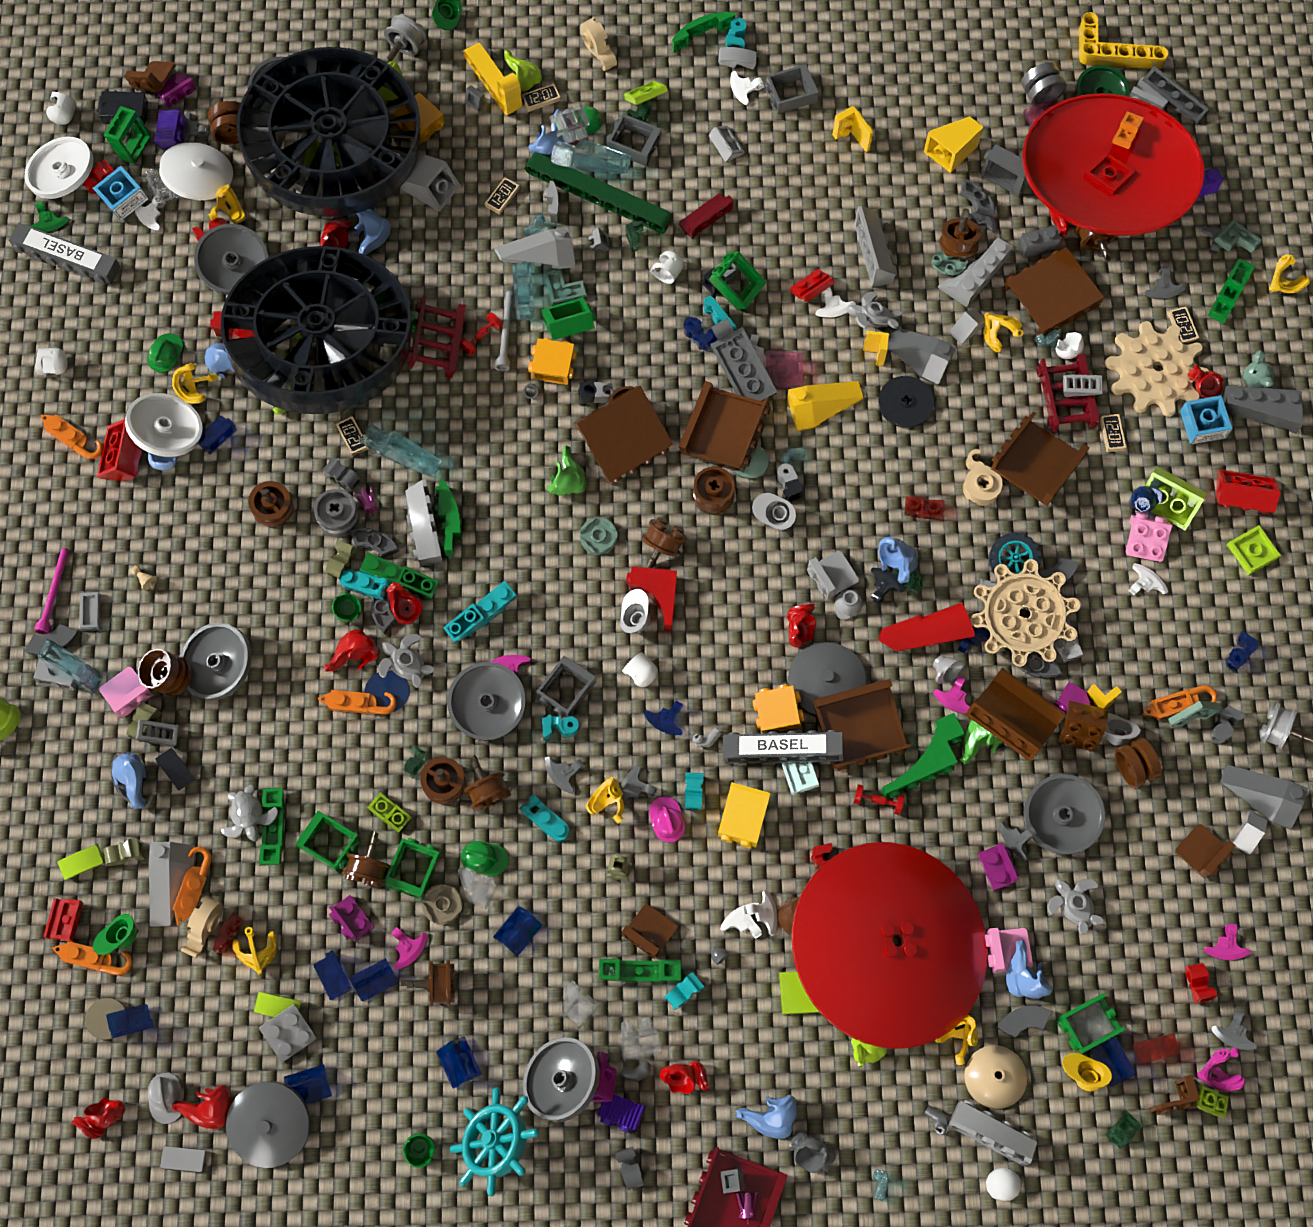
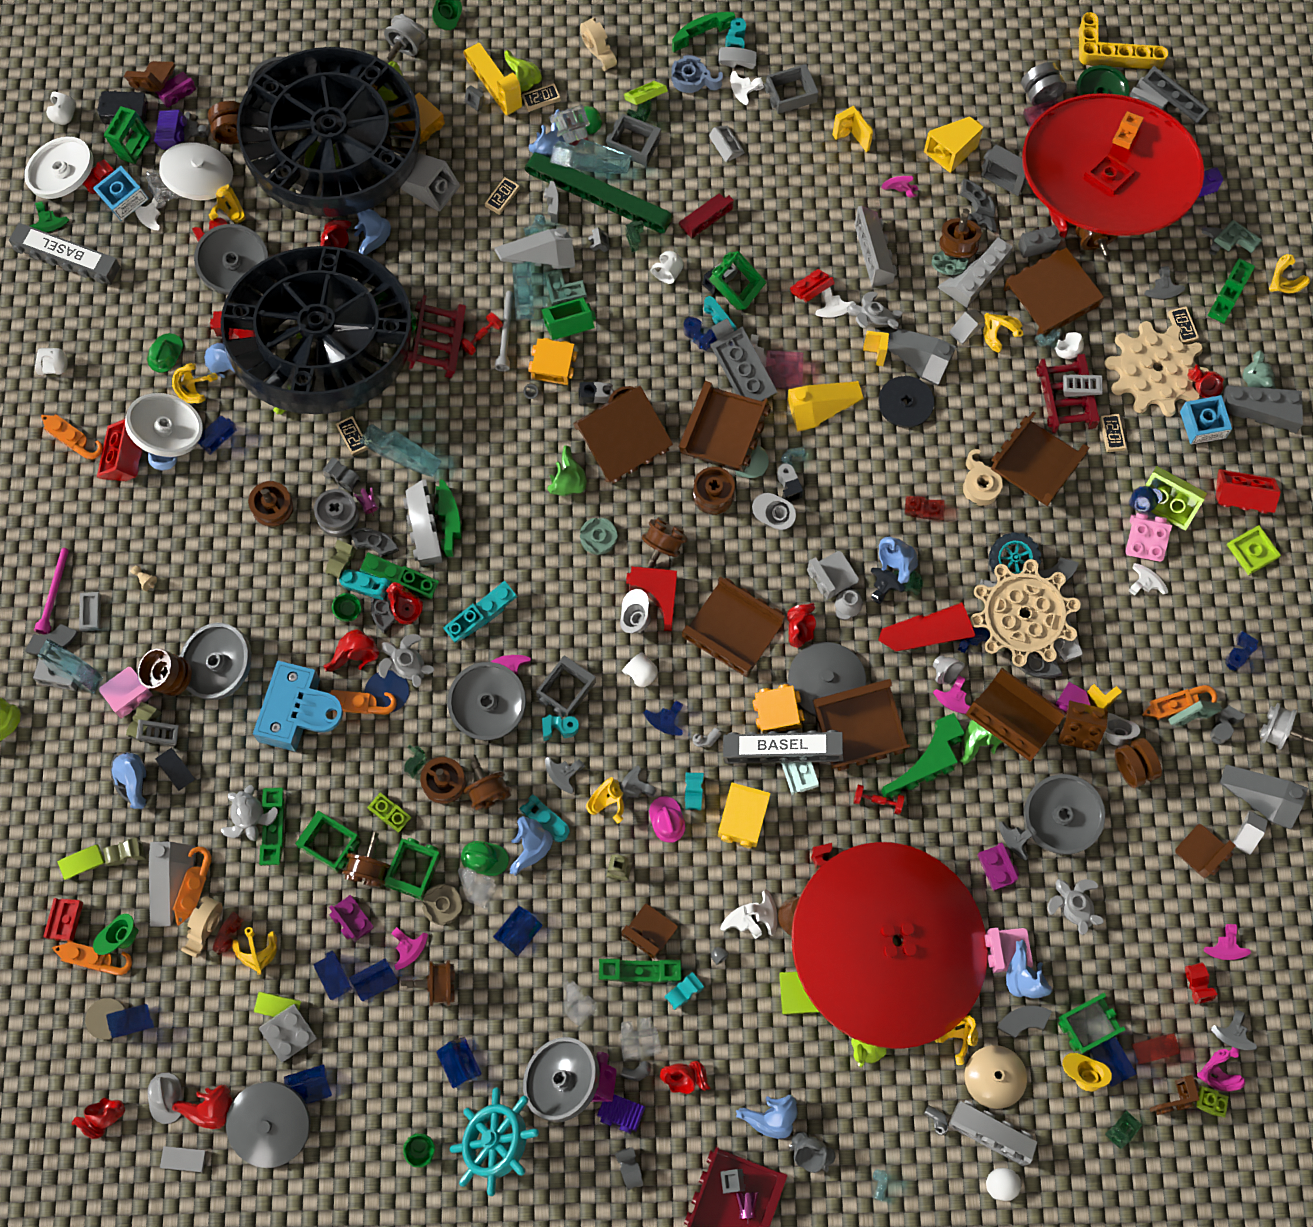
none -> dark azure brick [253,661,343,752]
none -> medium blue piece [510,816,553,876]
none -> sand blue piece [671,55,723,93]
none -> reddish brown panel [682,576,785,678]
none -> dark pink piece [881,176,919,198]

